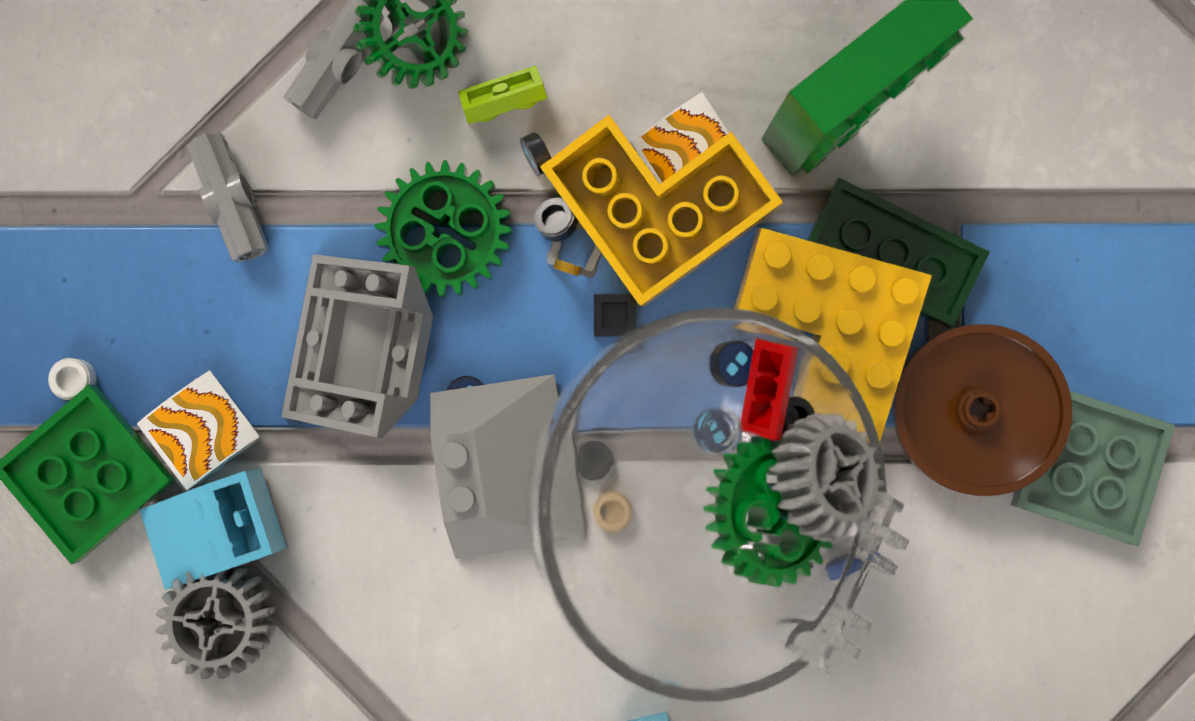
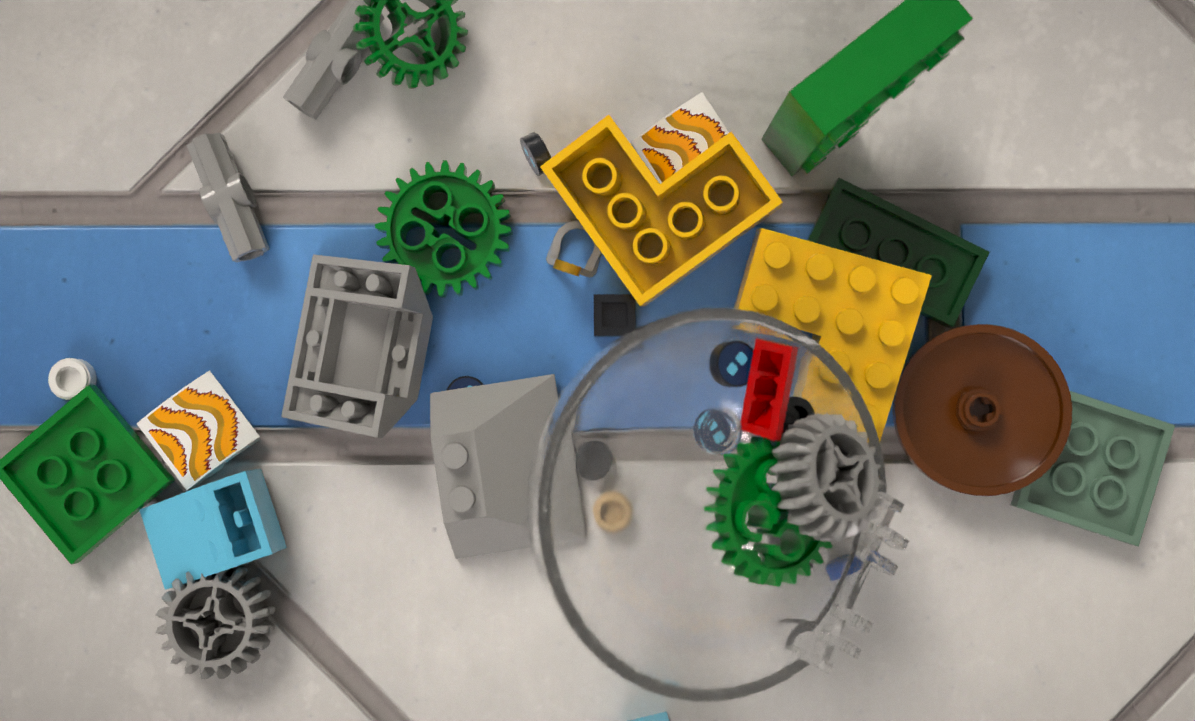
lime plate [458,65,548,125] -> none
tile [534,198,578,242] -> none

